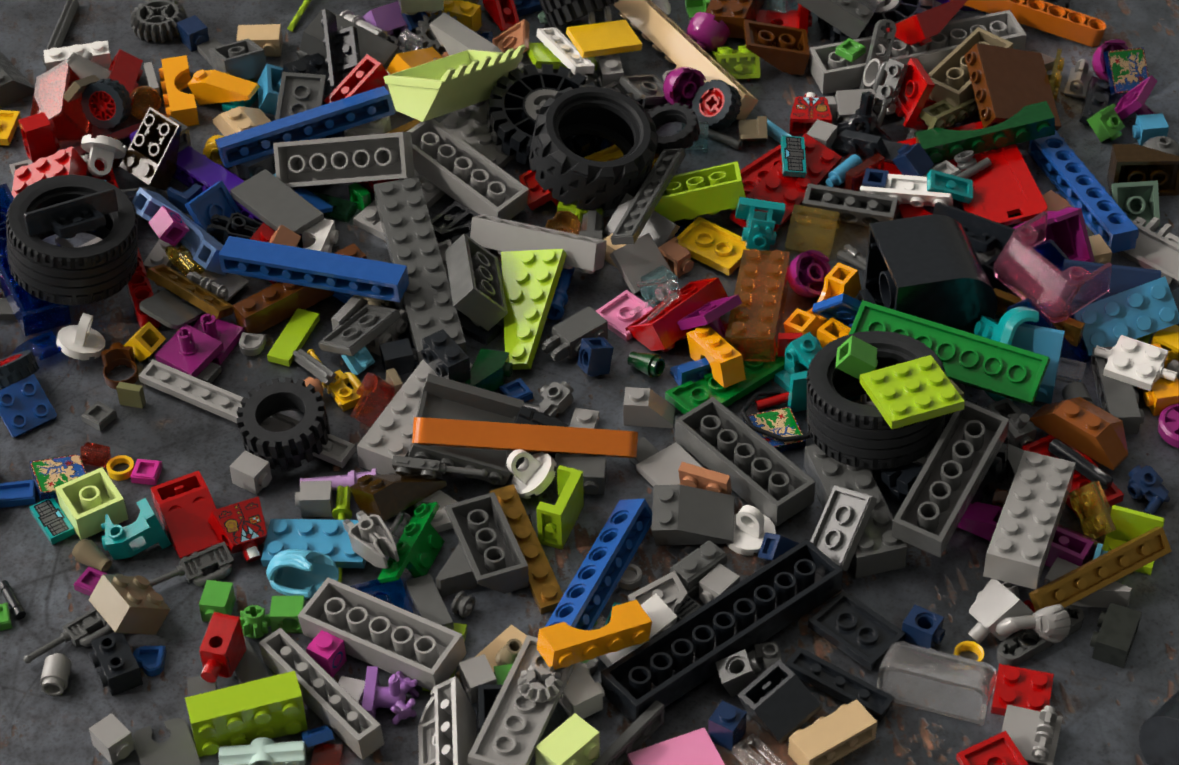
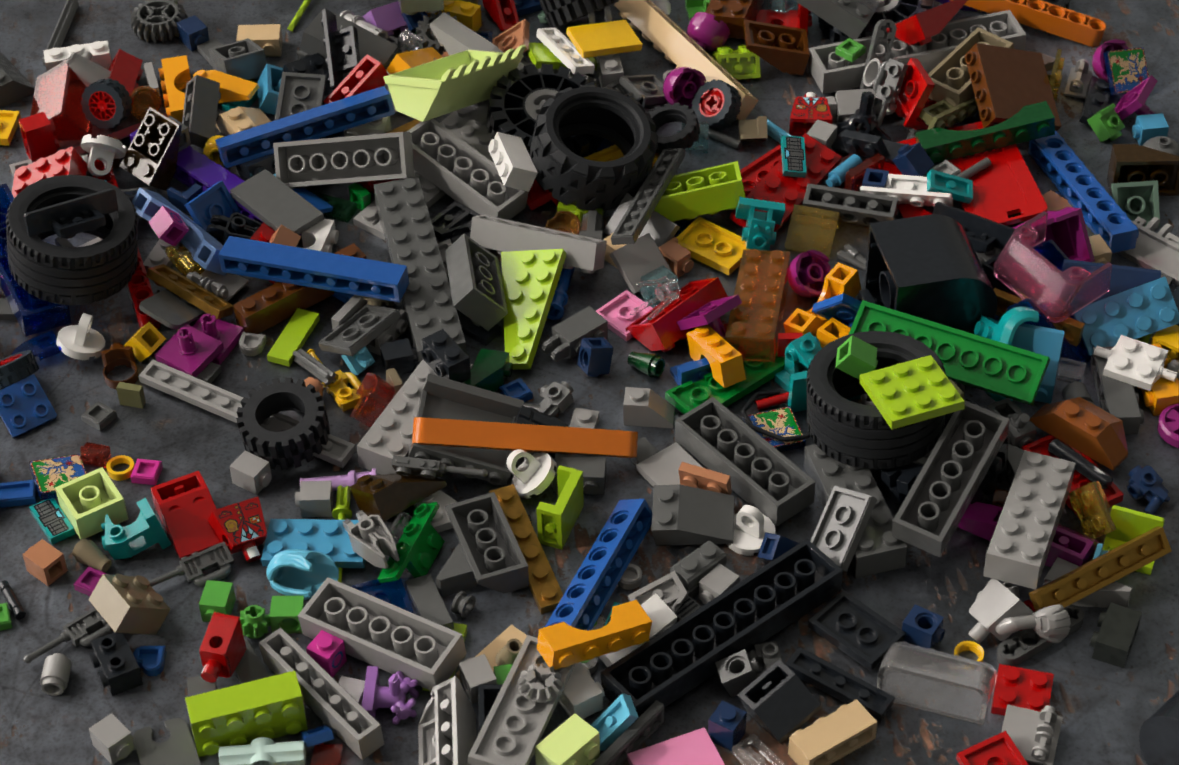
dark tan tile [63,75,100,102] -> none
dark grey bush [954,150,977,170] -> none
none -> nougat brick [22,539,68,586]
none -> dark grey brick [182,74,221,149]
none -> white brick [488,132,538,192]
none -> medium azure plate [591,693,638,751]

